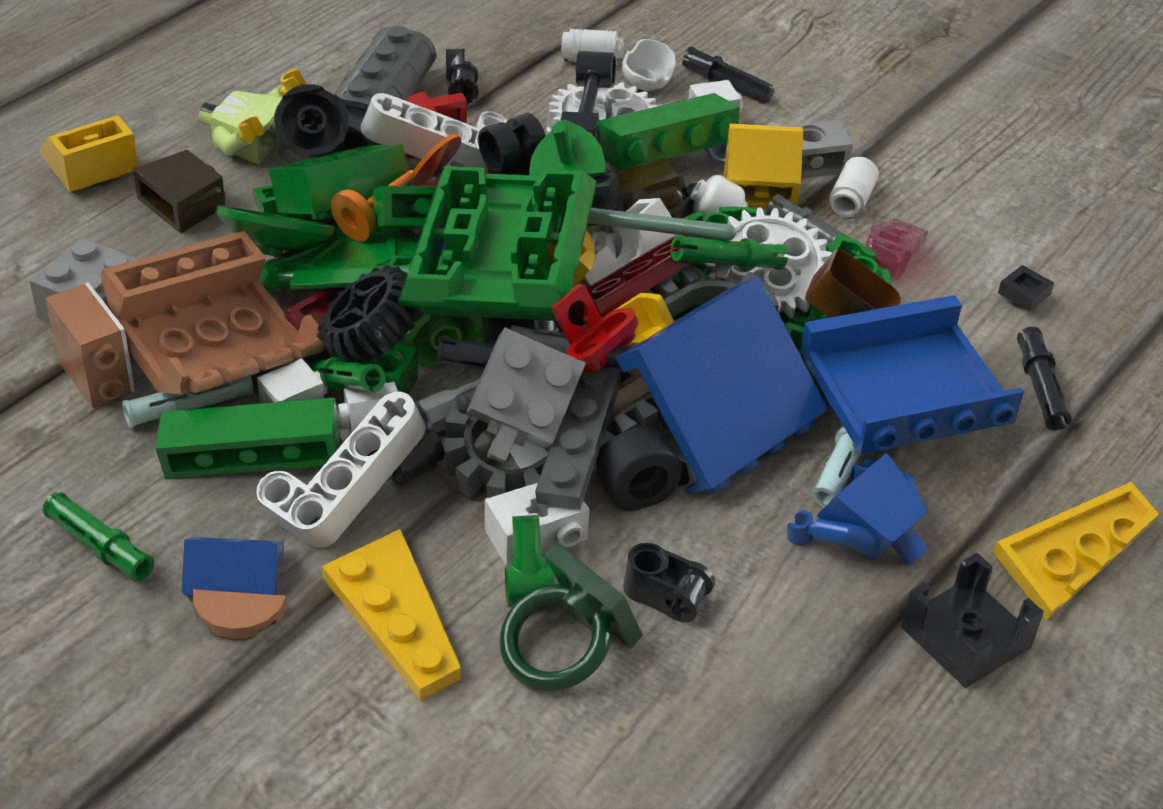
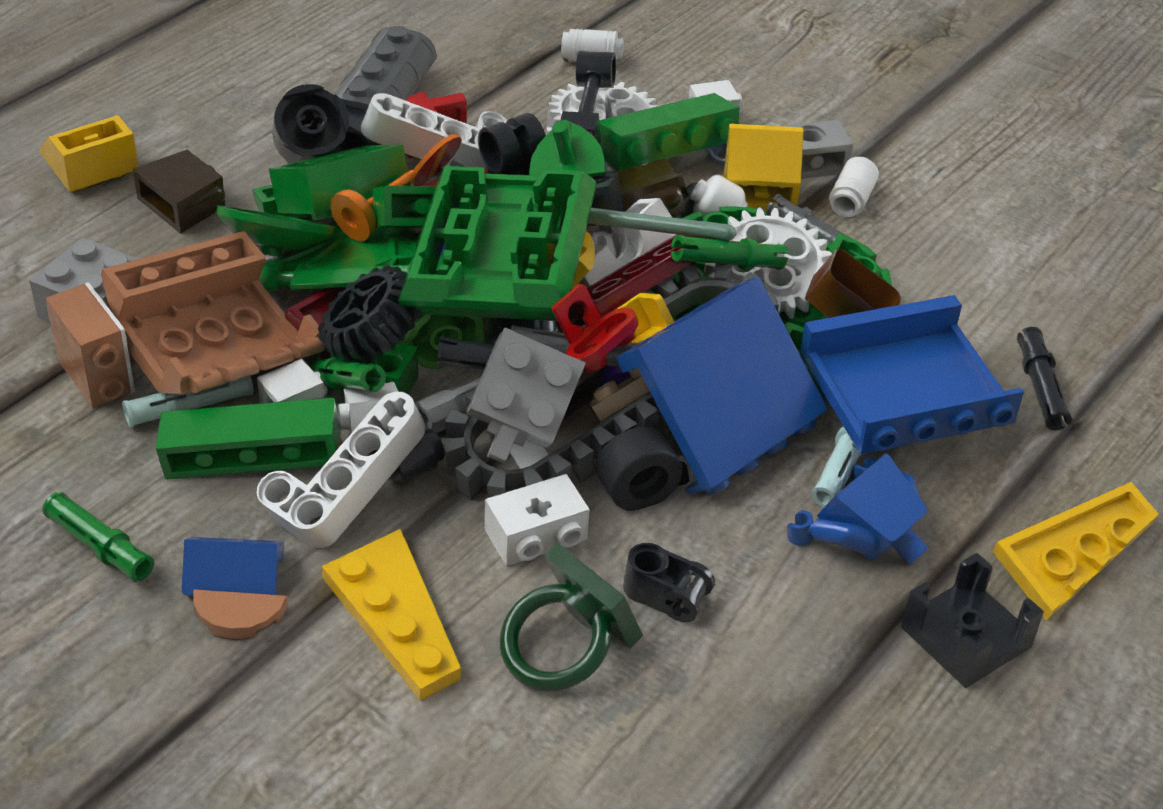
yellowish green torso [199,69,306,164] -> none
black connector [446,49,479,105] -> none
green pin [505,515,555,607] -> none
dark grey plate [535,367,622,510] -> none
white hair [622,39,676,92] -> none
black axle [682,46,774,103] -> none
clear pink plate [866,218,928,279] -> none
black plate [998,265,1054,311] -> none

